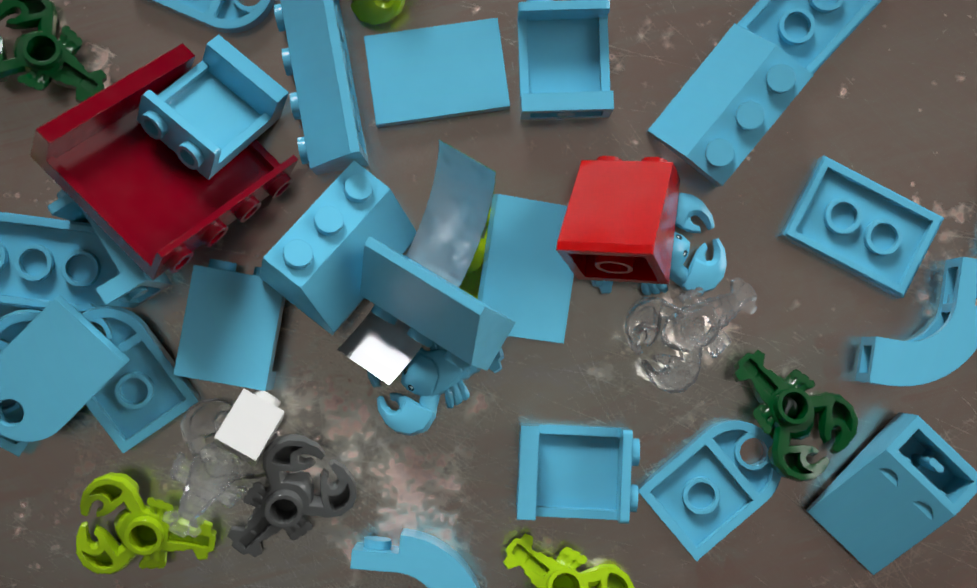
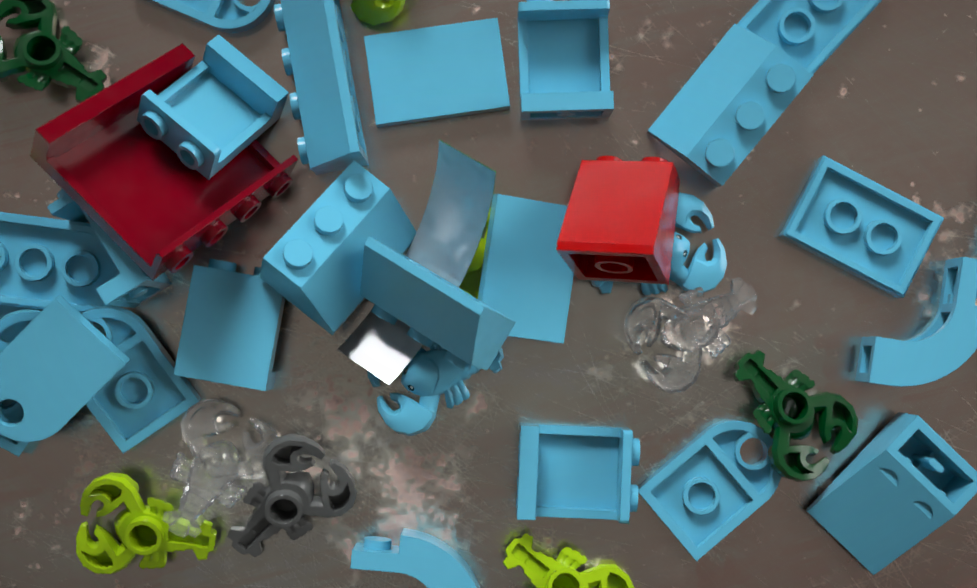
white brick [214,388,285,466] -> none

